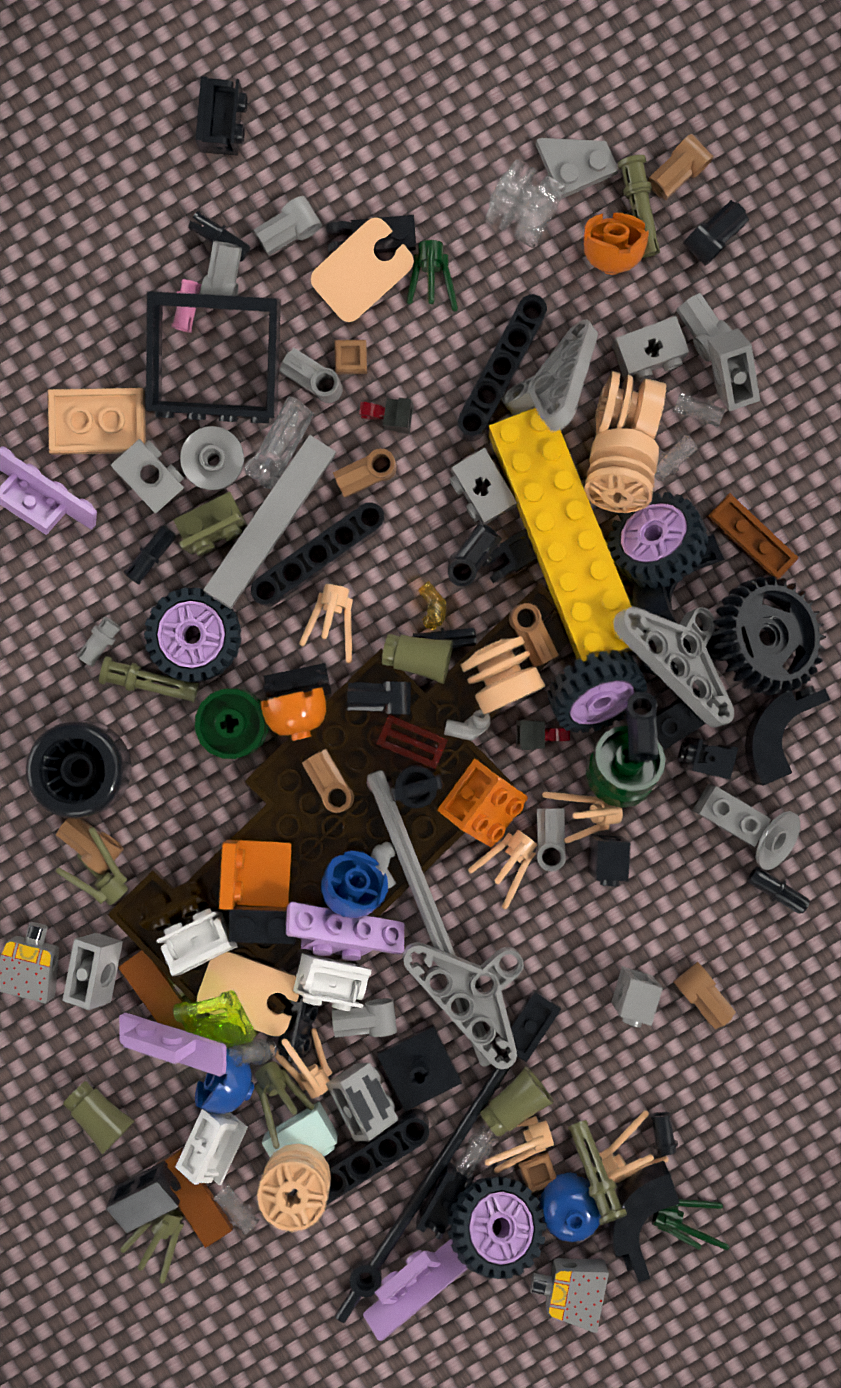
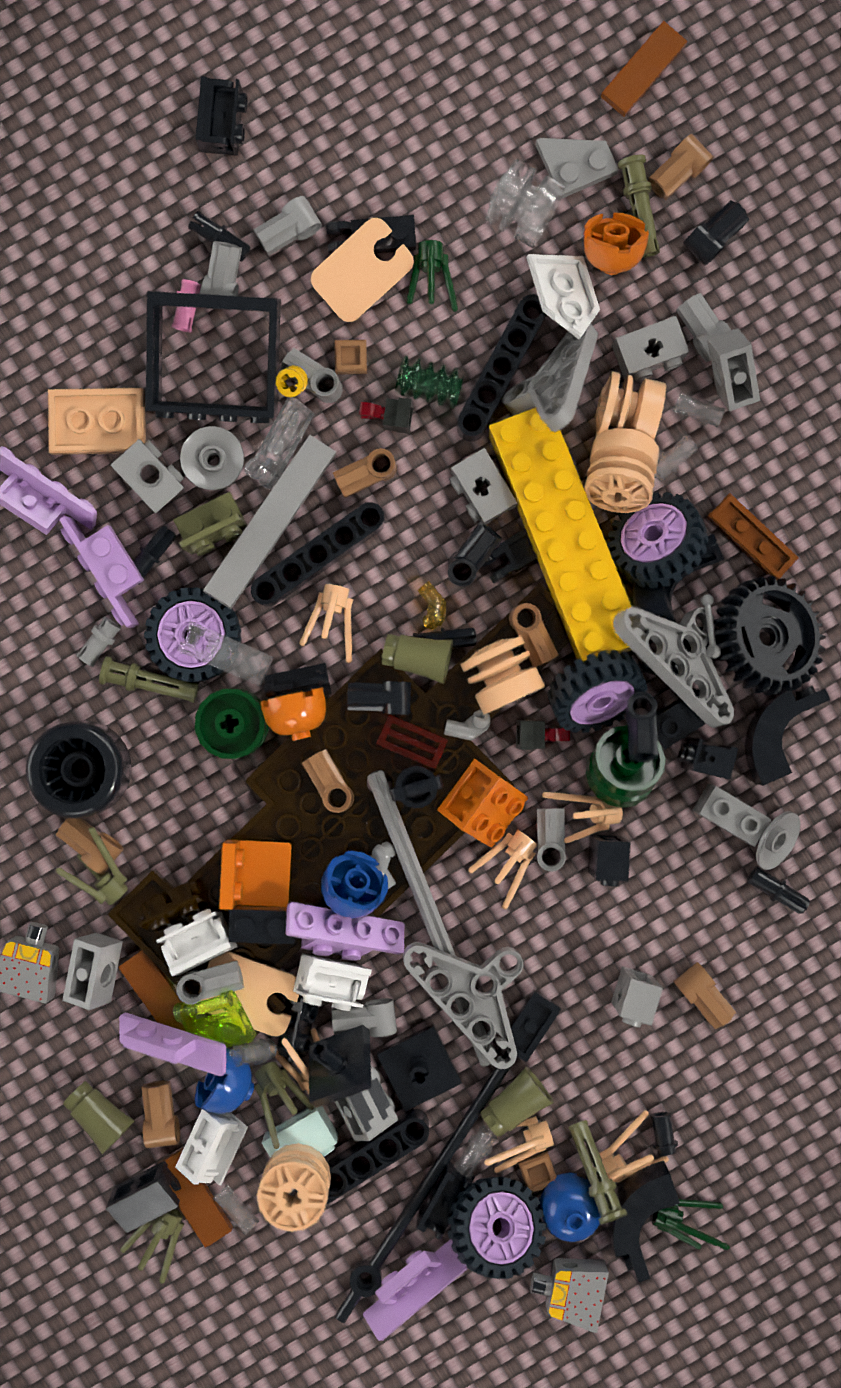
none -> lavender bracket [59,515,144,628]
none -> medium nougat piece [141,1080,180,1148]
none -> light grey piece [176,960,244,1004]
none -> clear plate [177,621,273,686]
none -> yellow bush [276,365,308,398]
none -> black tile [309,1025,372,1108]
none -> clear green piece [395,355,465,409]
none -> white tile [526,254,600,339]
none -> dark orange tile [601,21,688,117]
none -> light grey hinge [701,594,720,658]

